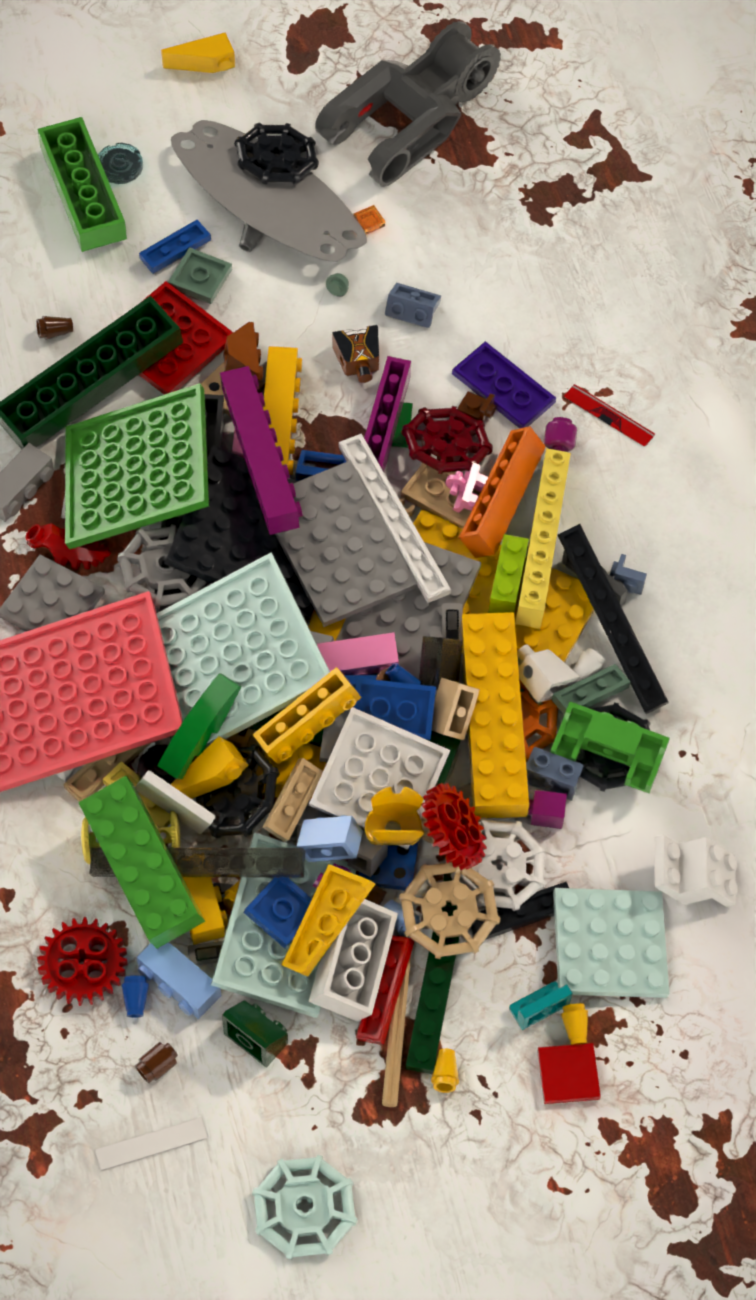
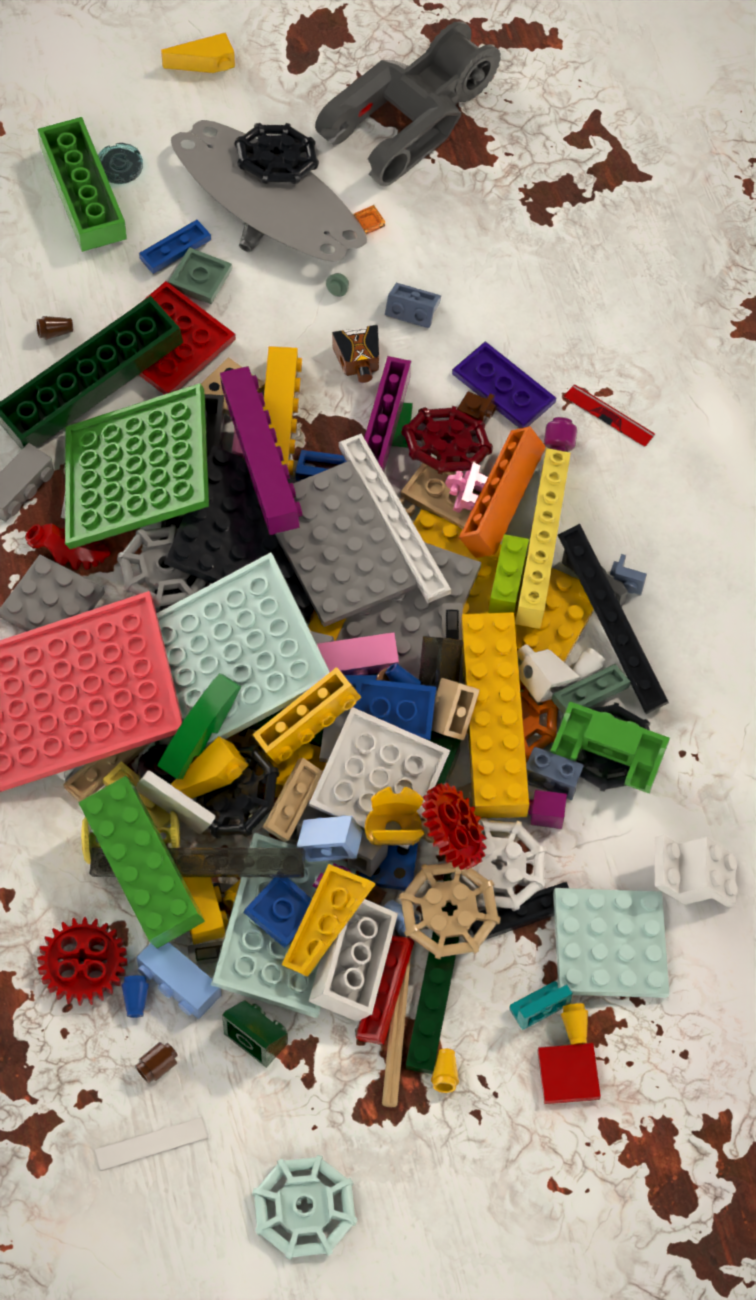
dark orange slope [223,322,263,381] -> none

